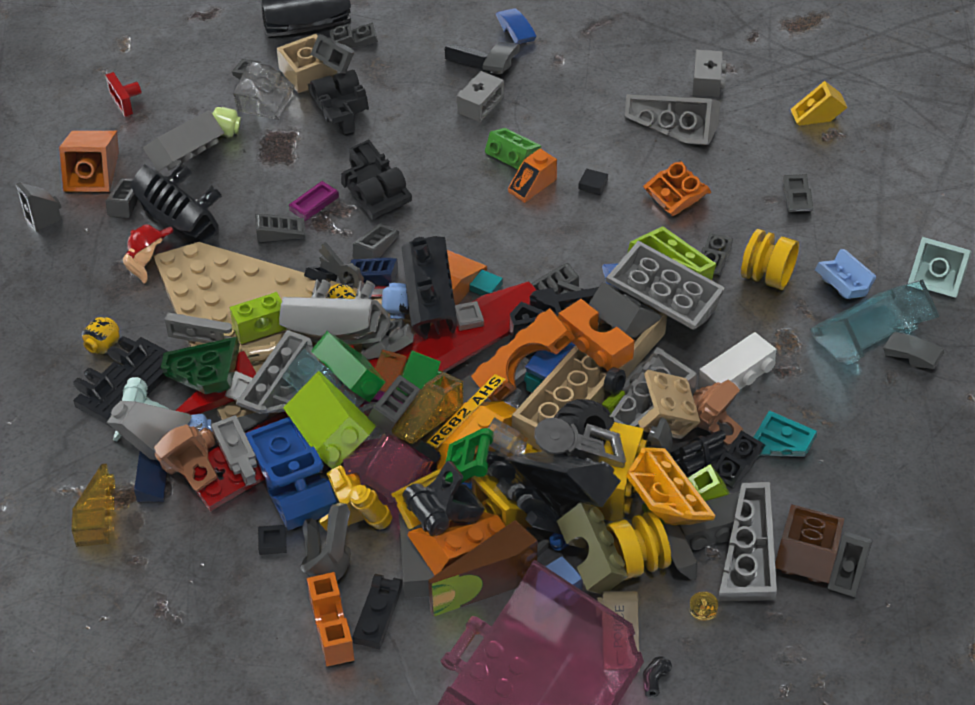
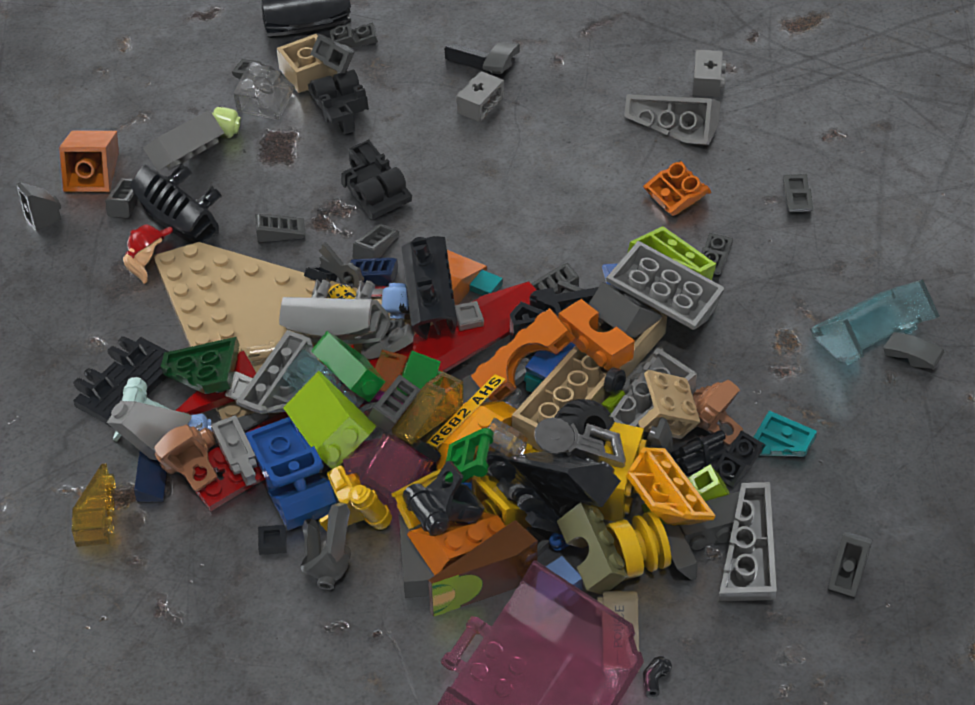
yellow head [82,317,120,354] -> none
red tile [106,72,142,117] -> none
light grey hinge [165,313,232,343] -> none
lime brick [229,292,287,344] -> none
magenta tile [289,181,339,221] -> none
orange arch [307,572,355,667] -> none
black plate [352,574,403,649] -> none
bright green bracket [485,128,541,170] -> none
blue slope [496,8,536,44] -> none
orange slope [508,149,557,203] -> none
black tile [578,168,608,195] -> none
clear yellow tile [689,592,718,621] -> none
white brick [698,332,777,389] -> none
yellow wheel [741,229,799,290] -> none
reddish brown slope [775,504,845,583] -> none
yellow slope [791,81,848,126] -> none
light blue bracket [815,249,876,299] -> none
light aqua slope [908,237,972,298] -> none

